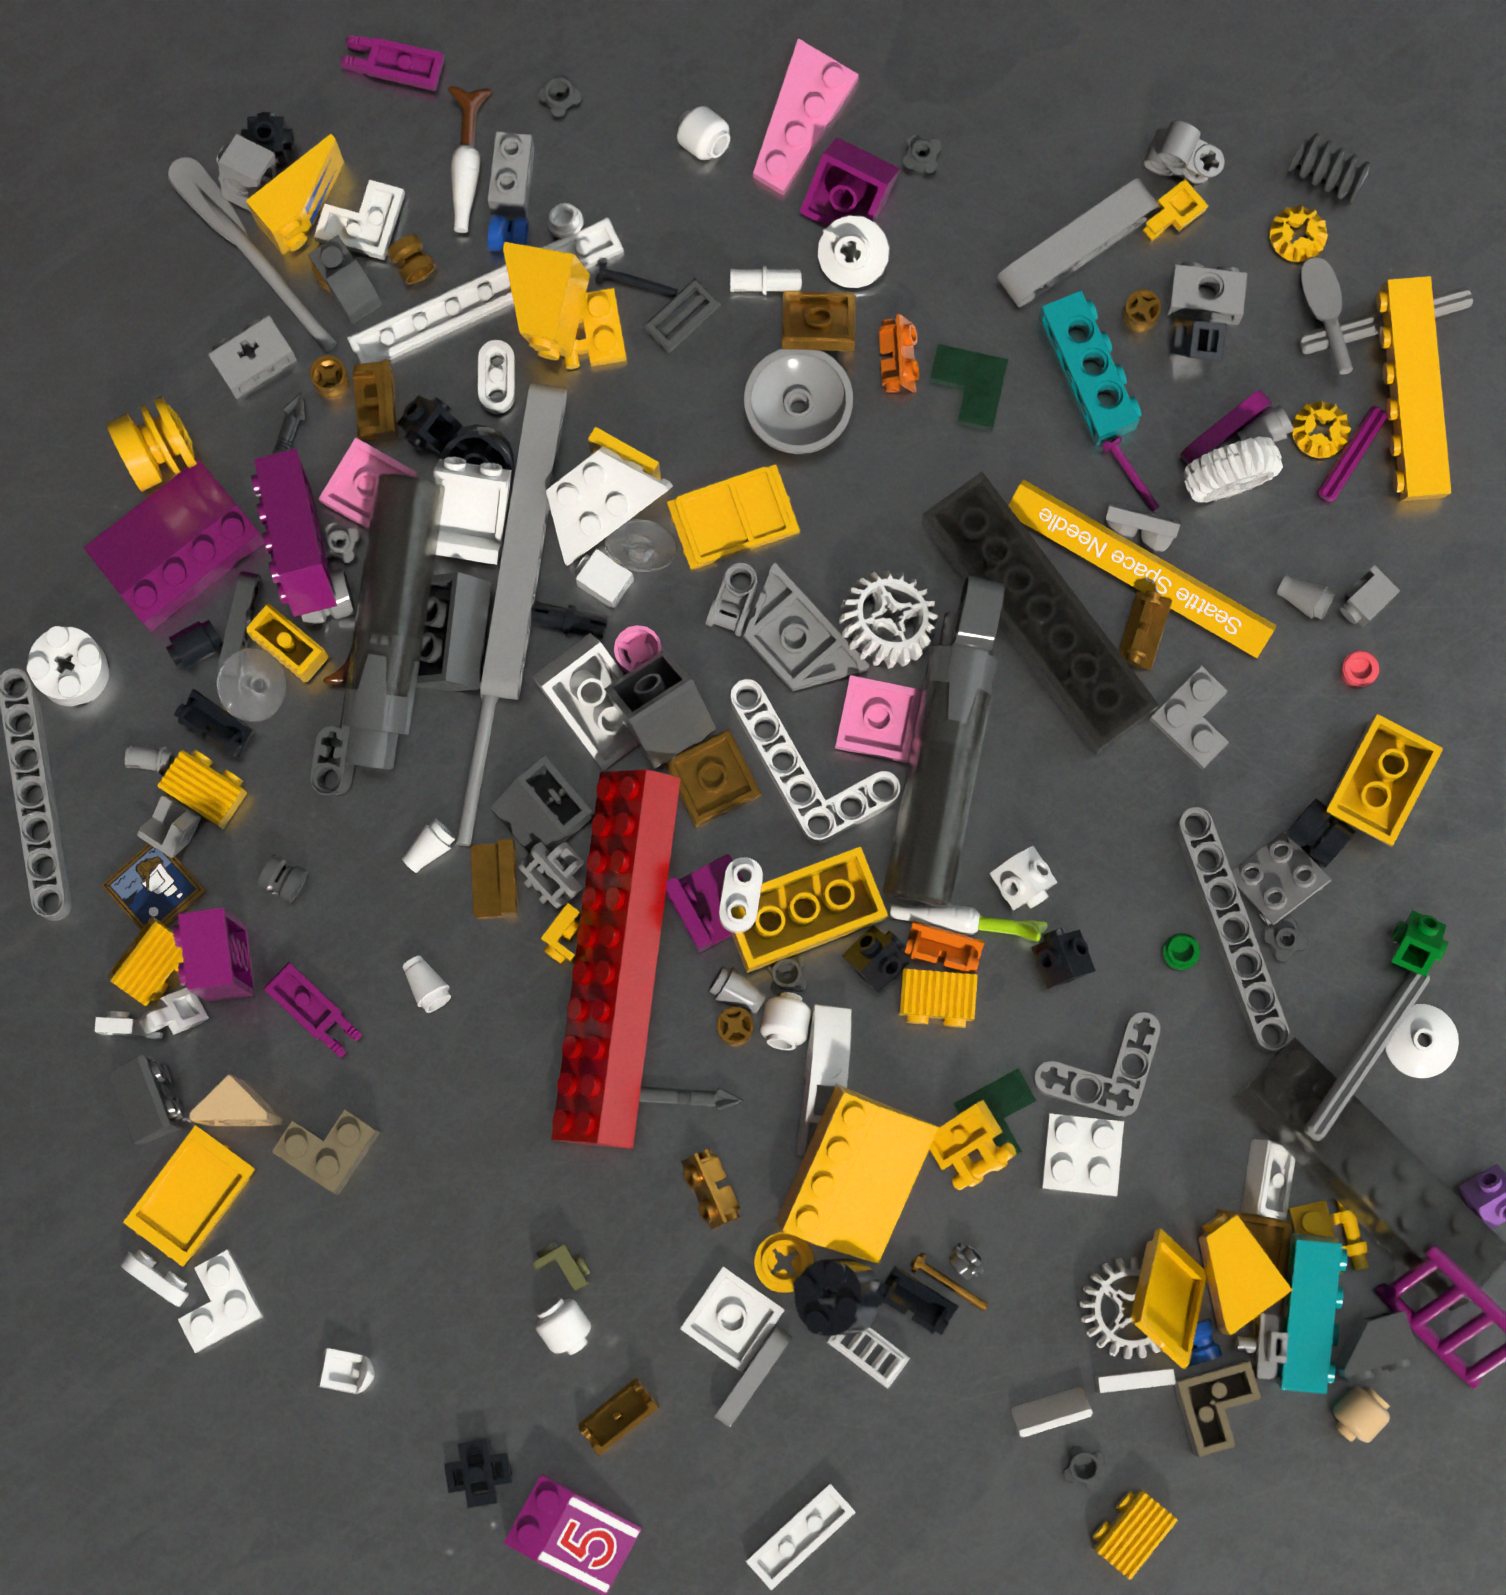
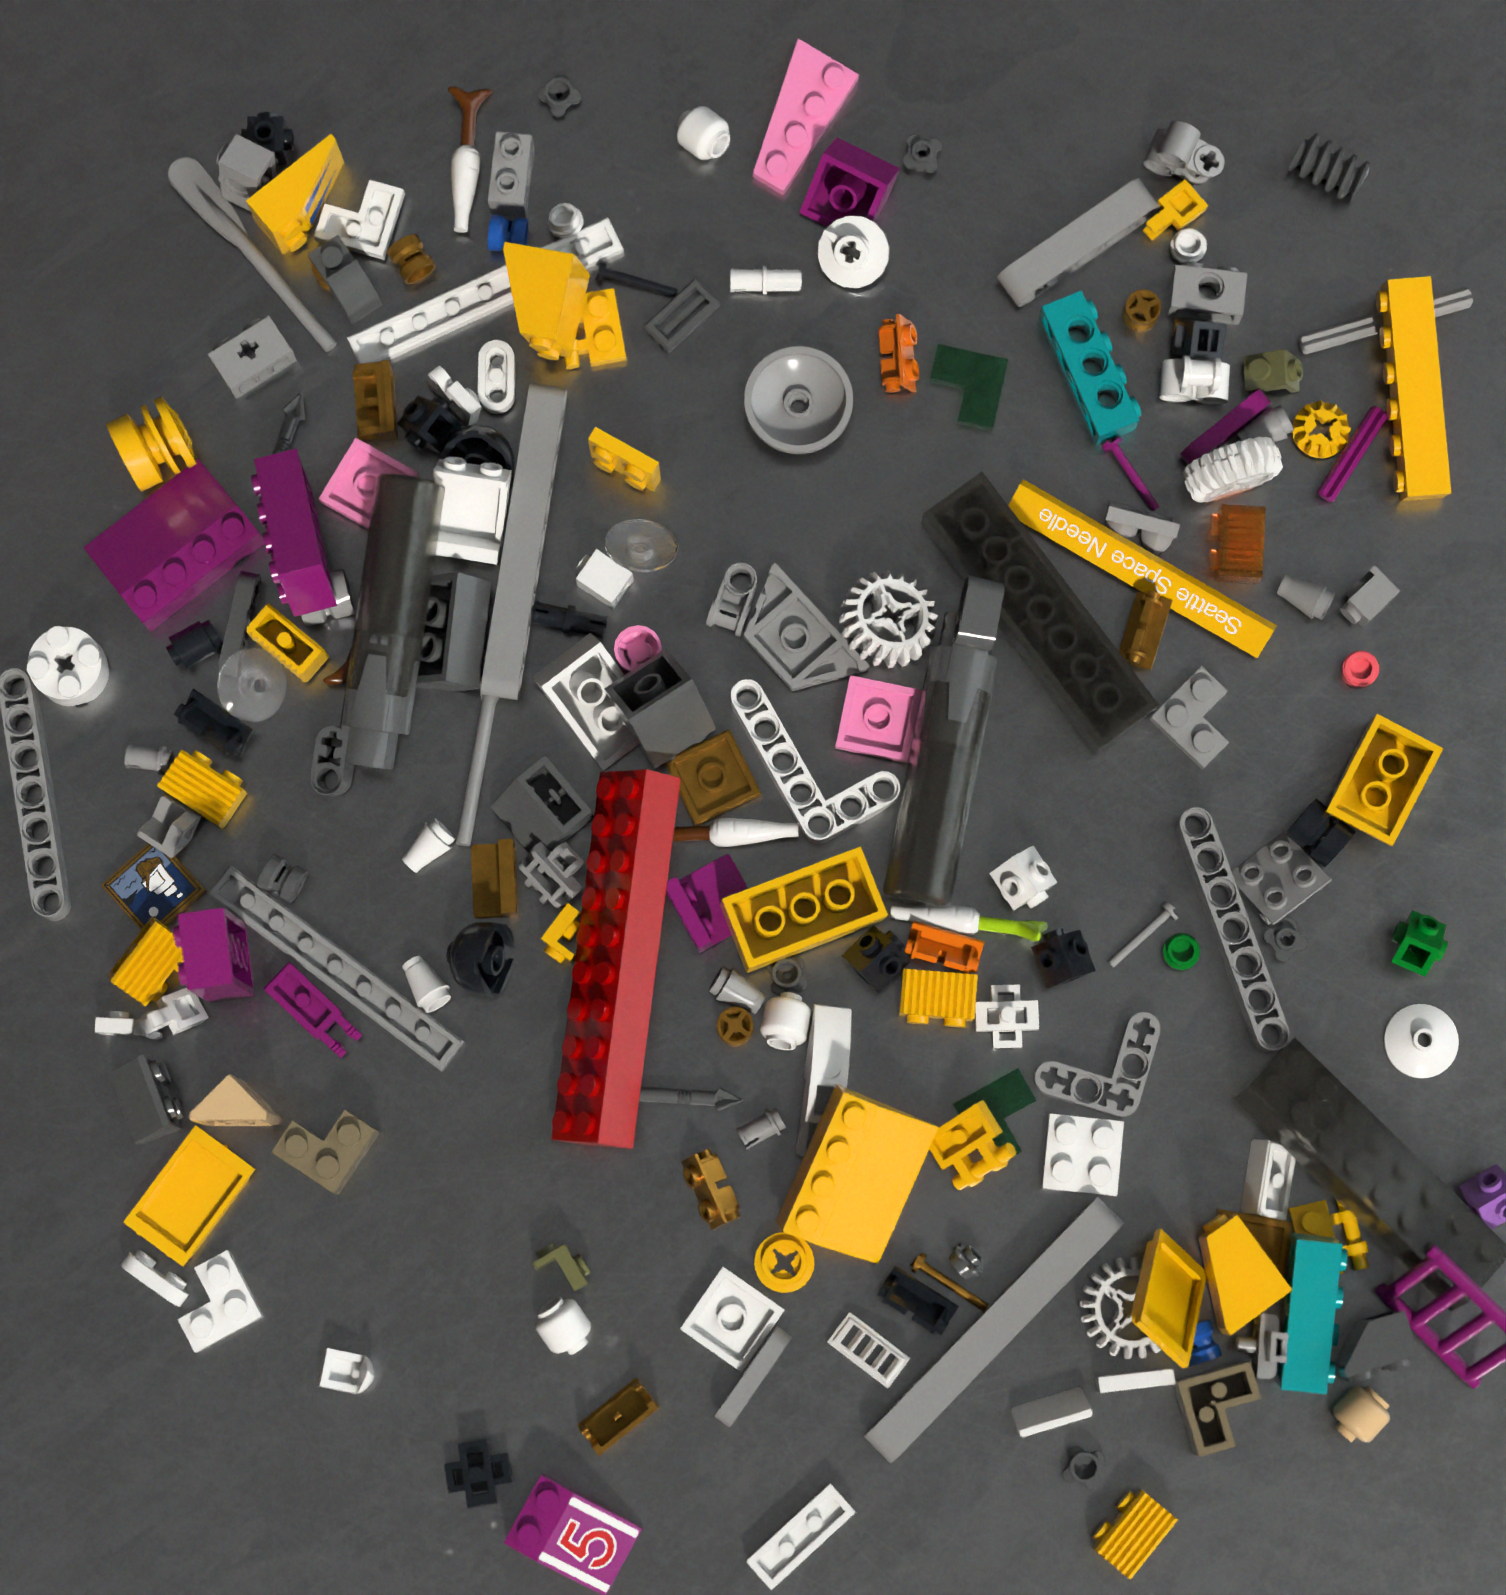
pearl gold wheel [309,355,350,400] -> none
light grey plate [324,523,360,563] -> none
magenta hinge [340,35,445,91] -> none
white wing [546,446,673,566] -> none
yellow piece [667,464,800,570] -> none
white plate [719,857,763,933] -> none
pearl gold tile [782,291,855,351] -> none
black brick [793,1259,883,1336] -> none
yellow gear [1270,204,1328,262] -> none
light grey piece [1301,257,1353,375] -> none
light grey axle [1304,971,1430,1141] -> none
none -> light grey tile [207,865,465,1072]
none -> white plate [427,366,482,426]
none -> black cylinder [446,922,514,997]
none -> white piece [673,818,799,847]
none -> light grey pin [736,1108,786,1150]
none -> light grey beam [863,1196,1124,1464]
none -> white piece [975,984,1039,1049]
none -> light grey piece [1107,901,1179,968]
none -> white piece [1160,356,1230,405]
none -> white plate [1170,228,1207,263]
none -> clear orange brick [1209,504,1266,584]
none -> olive bracket [1244,349,1303,394]

